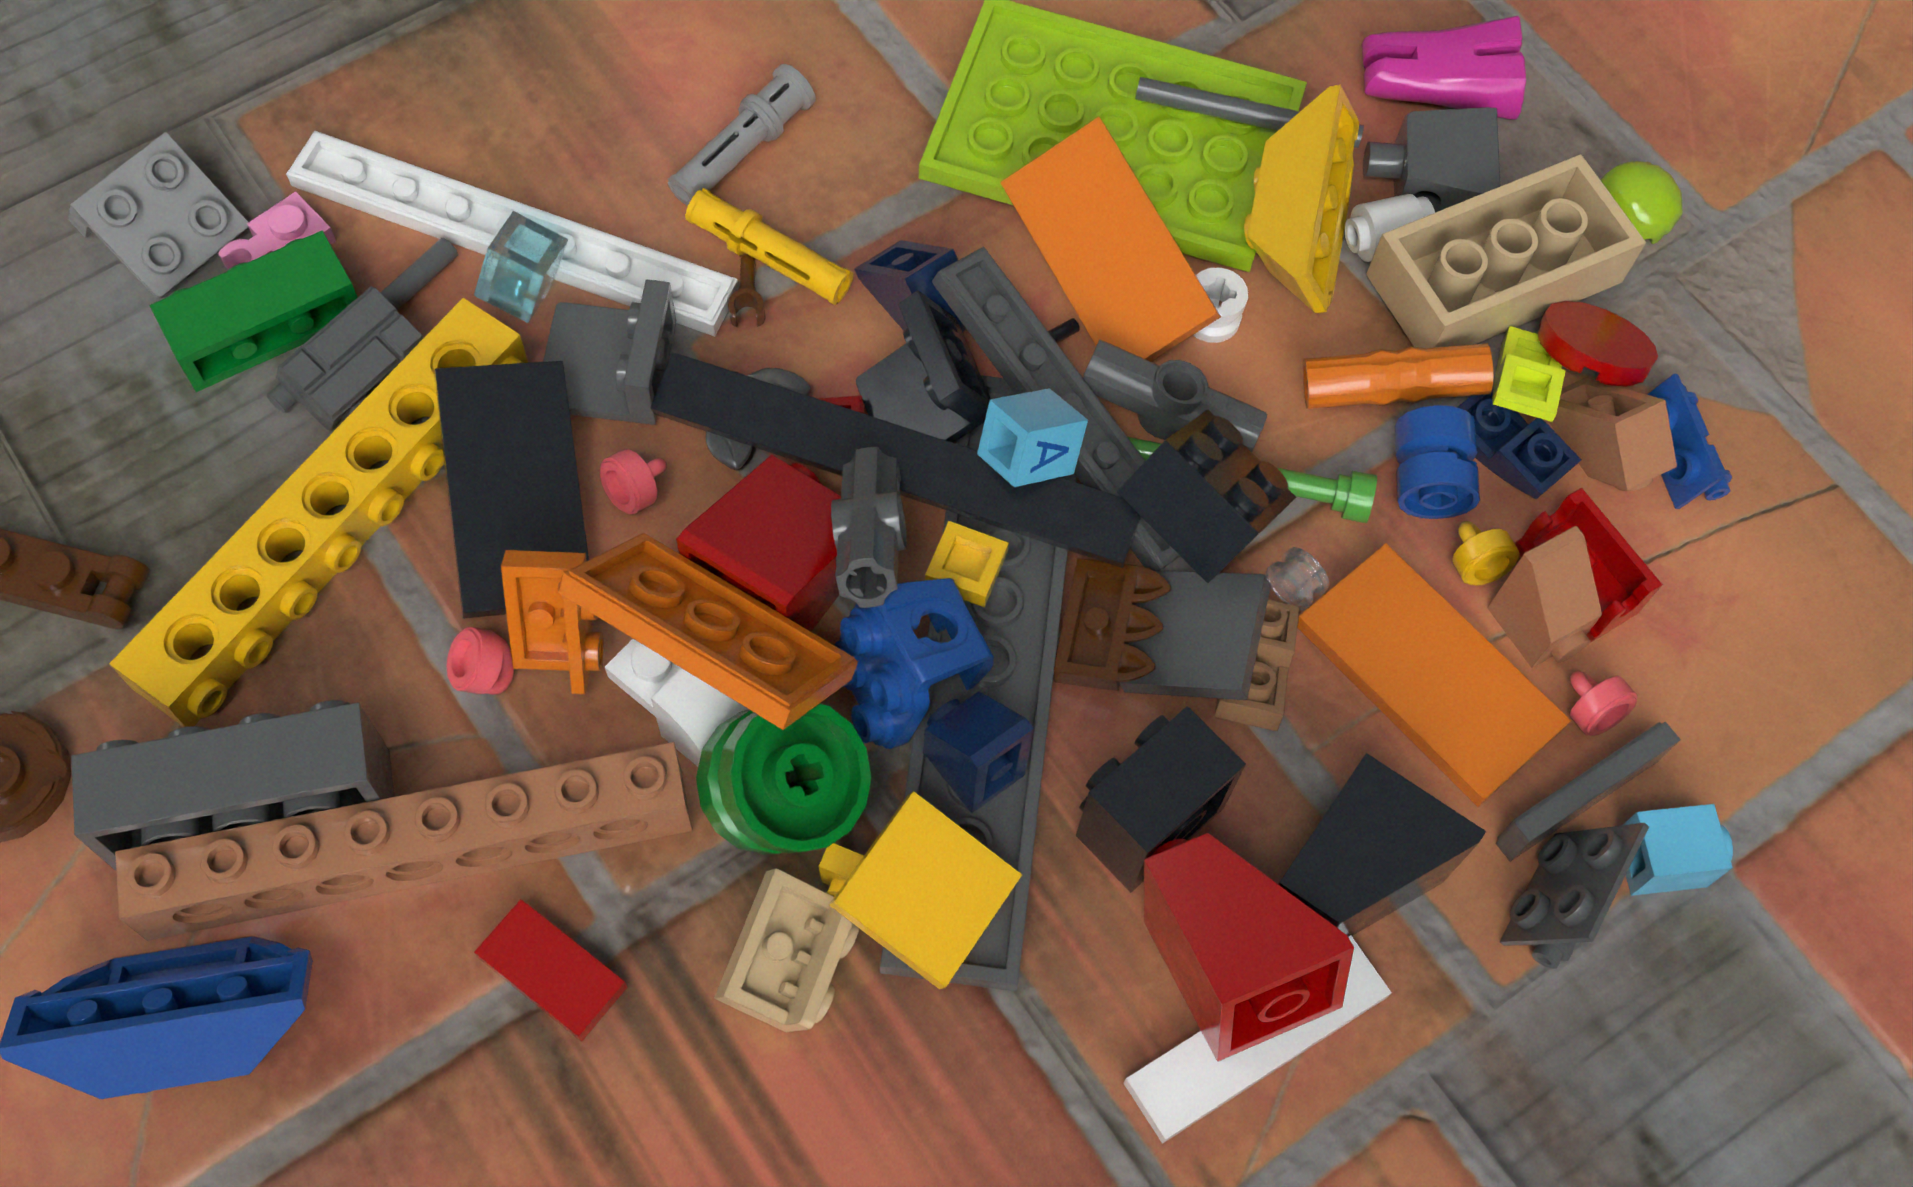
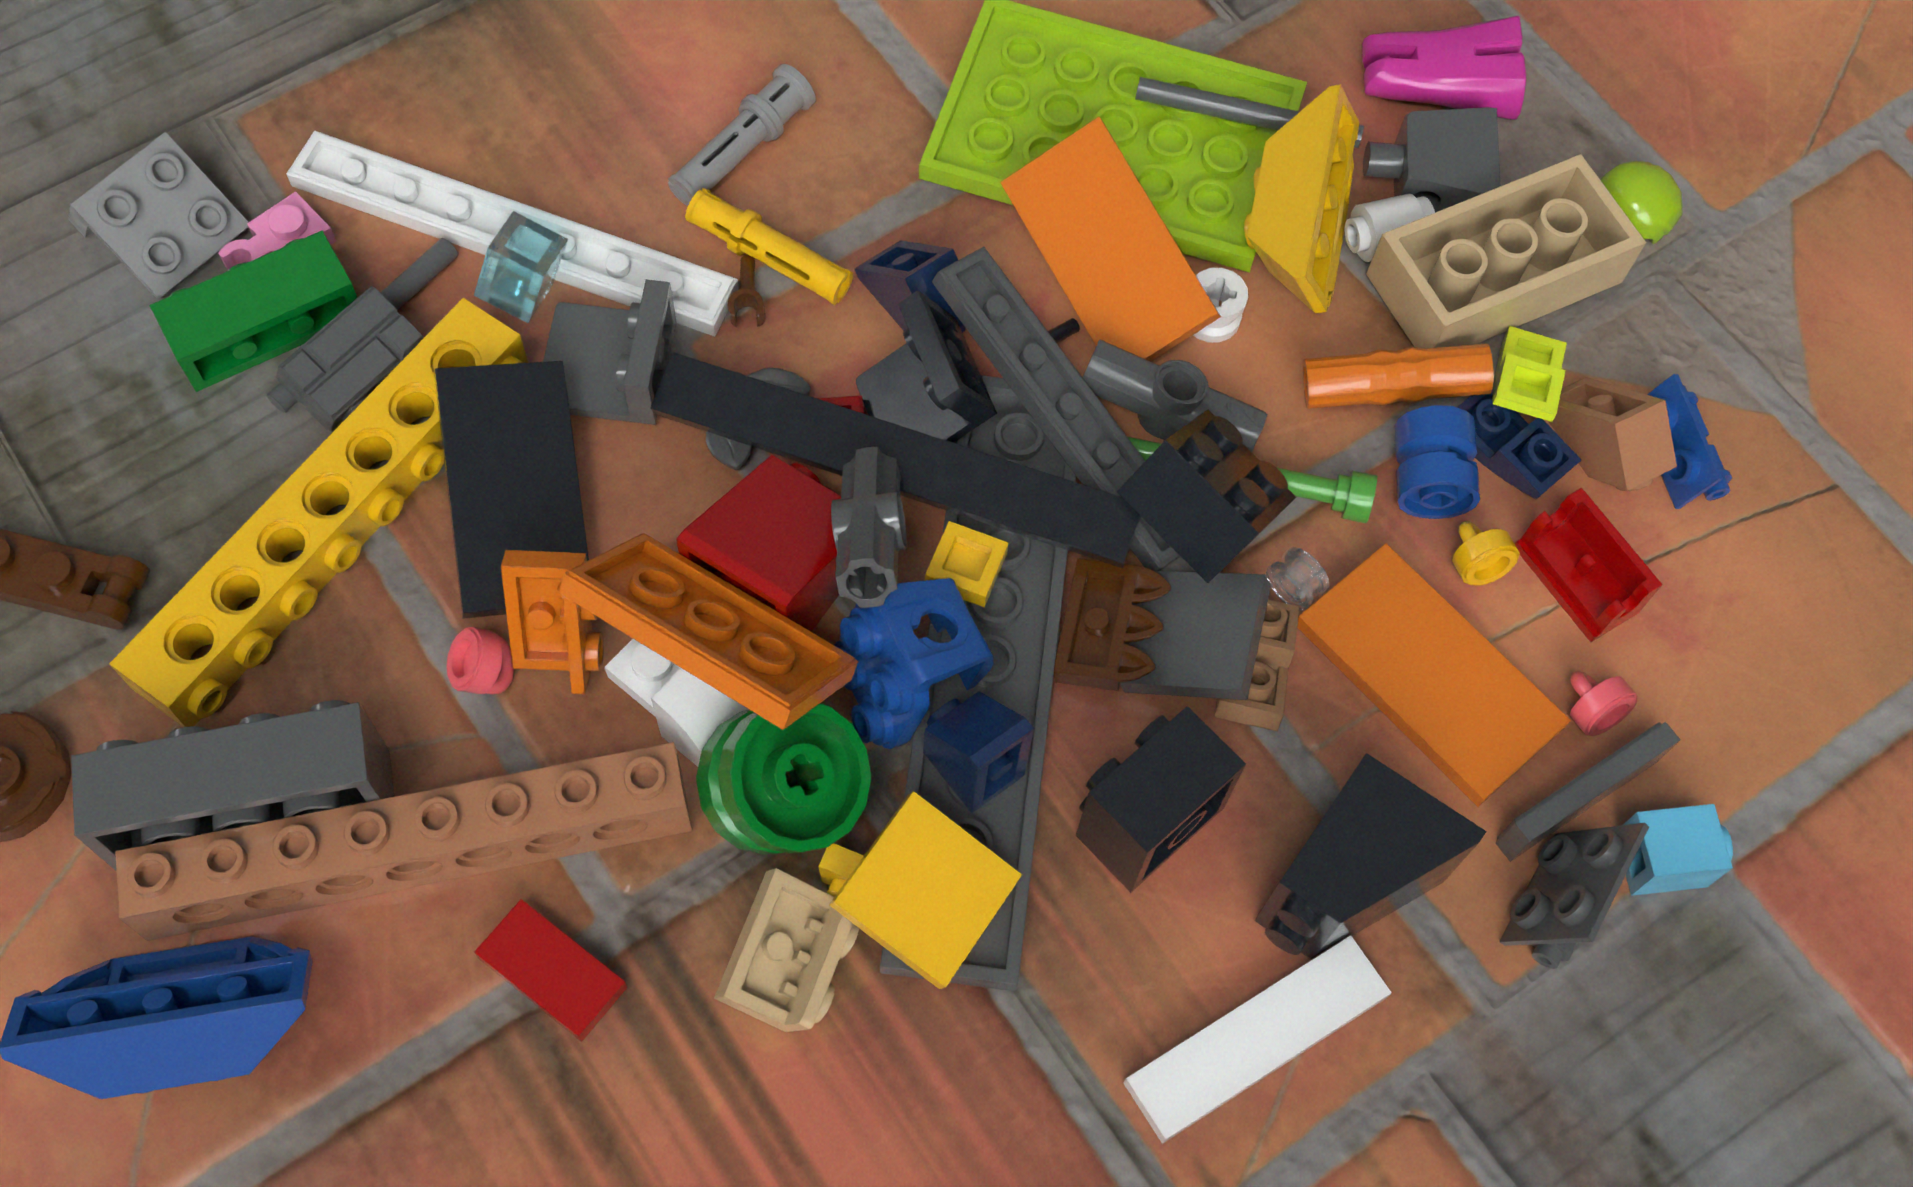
coral tile [600,449,667,514] -> none
medium azure brick [977,388,1088,487] -> none
red slope [1144,833,1354,1062] -> none
nougat slope [1487,526,1602,668] -> none
red tile [1537,301,1658,387] -> none

